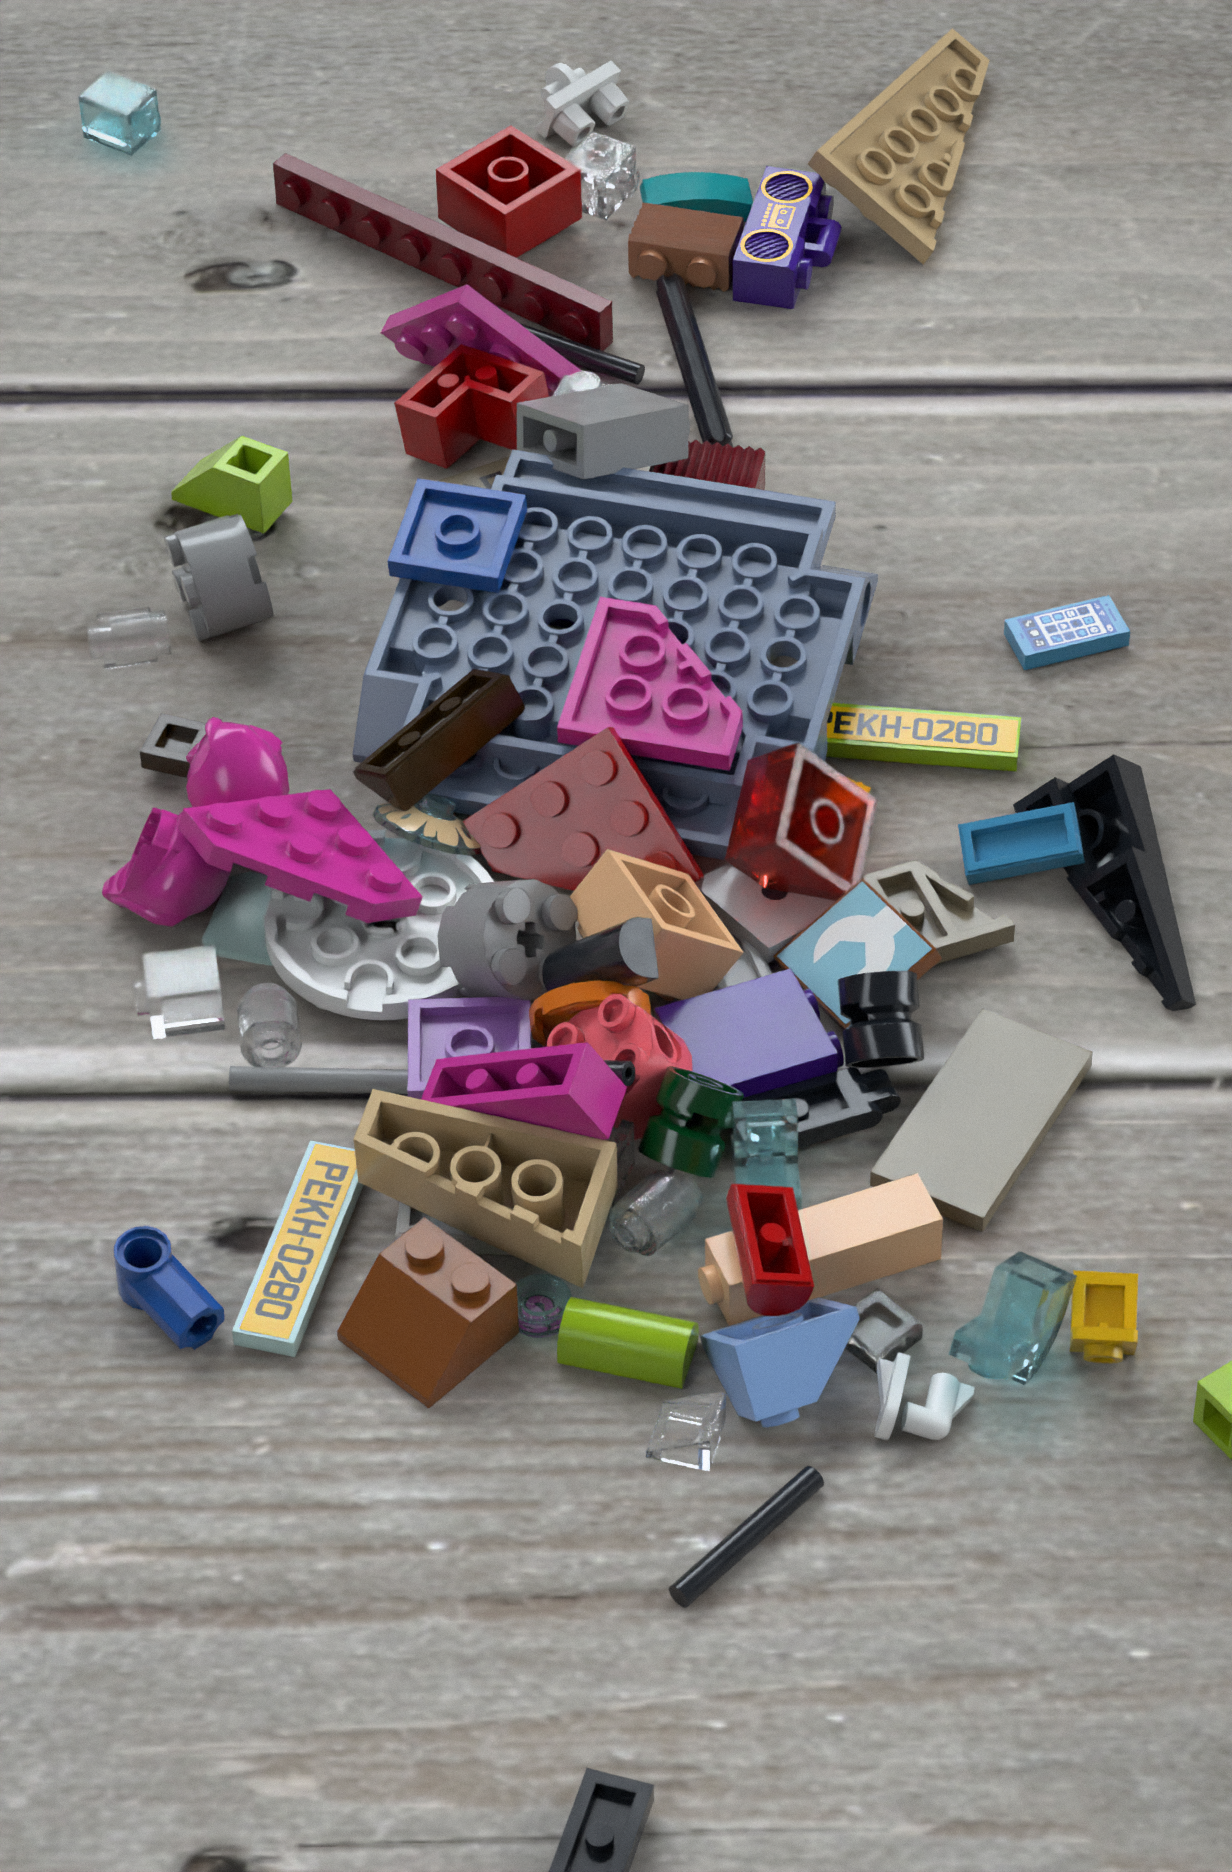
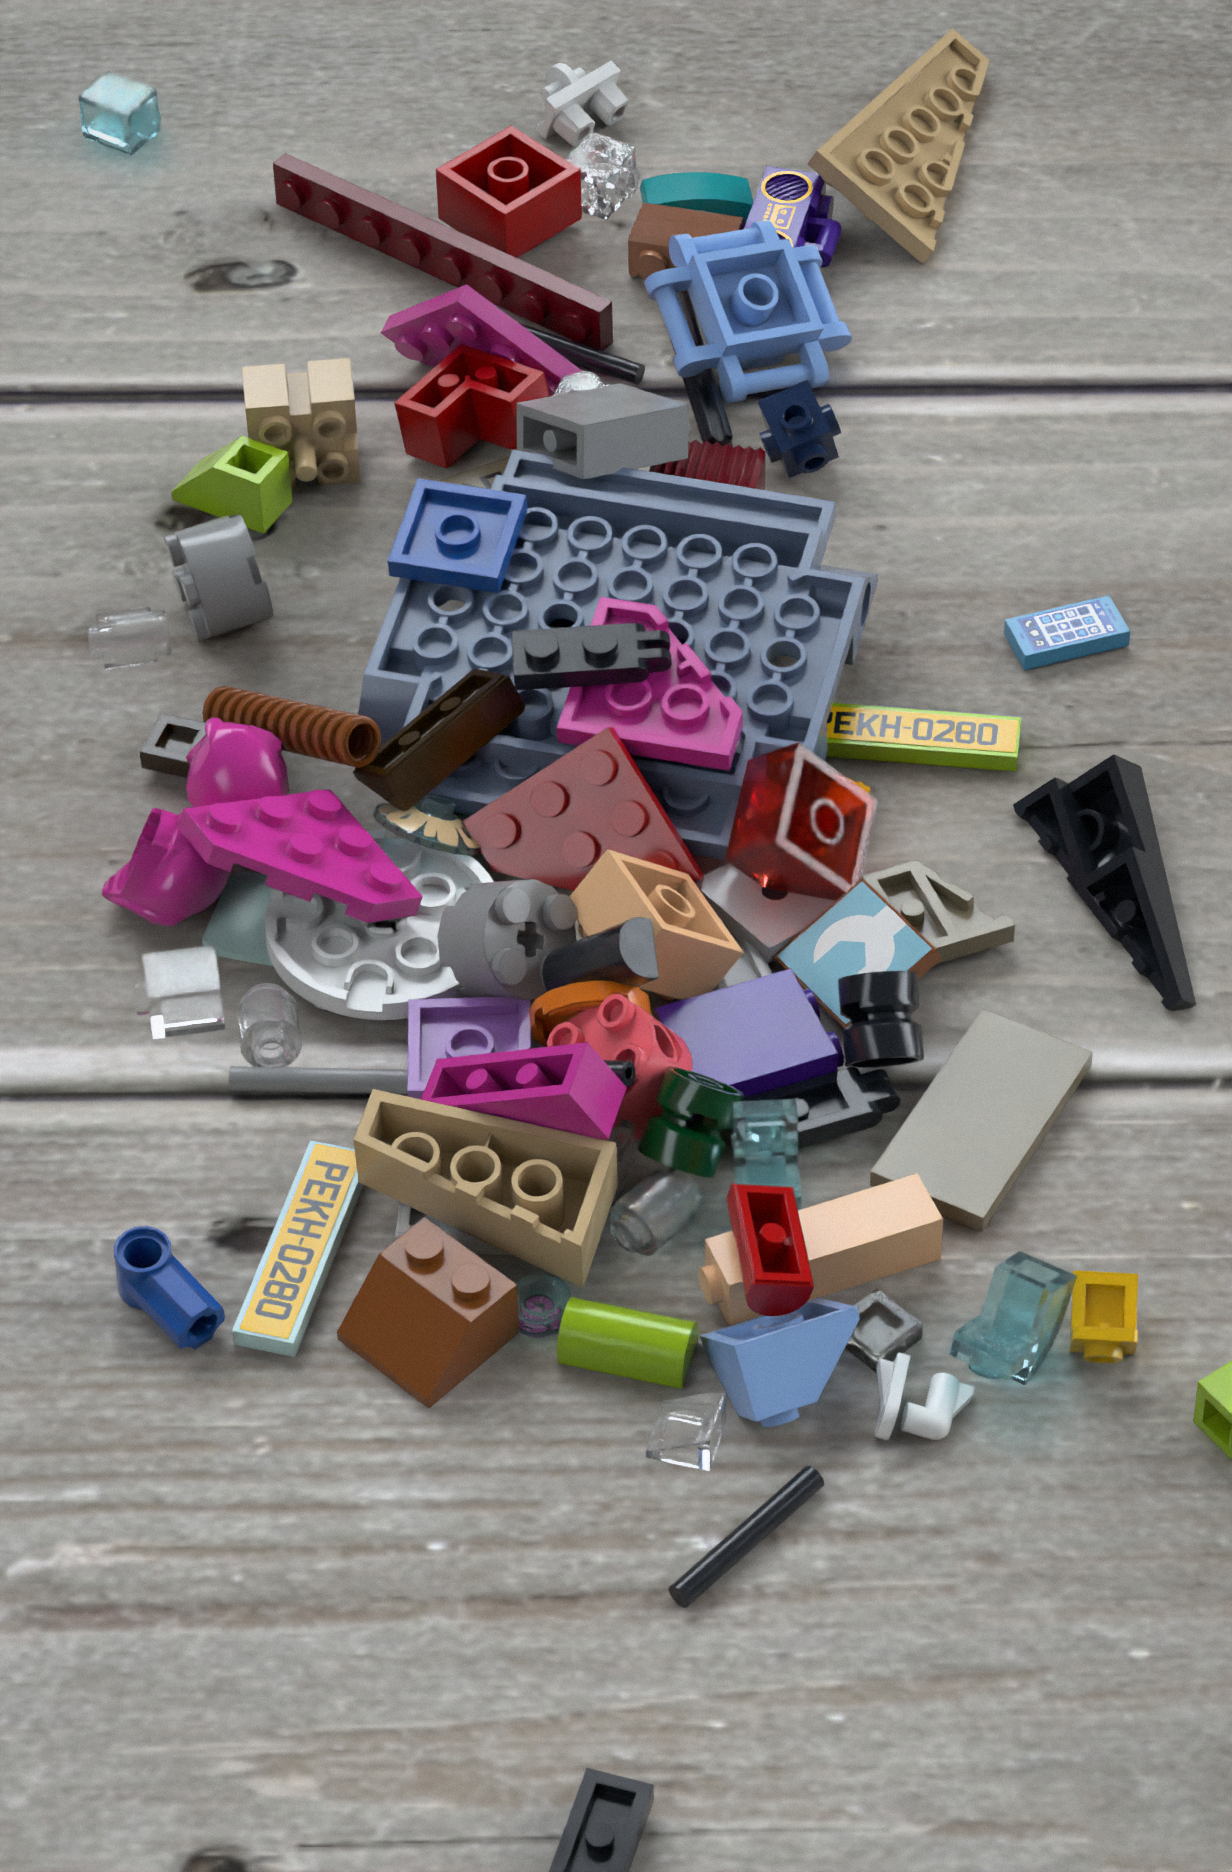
dark azure tile [958,802,1085,885] -> none
none -> dark orange piece [202,686,381,768]
none -> tan brick [242,358,361,488]
none -> black hinge [512,623,672,691]
none -> light blue brick [644,220,852,403]
none -> dark blue brick [758,380,841,478]

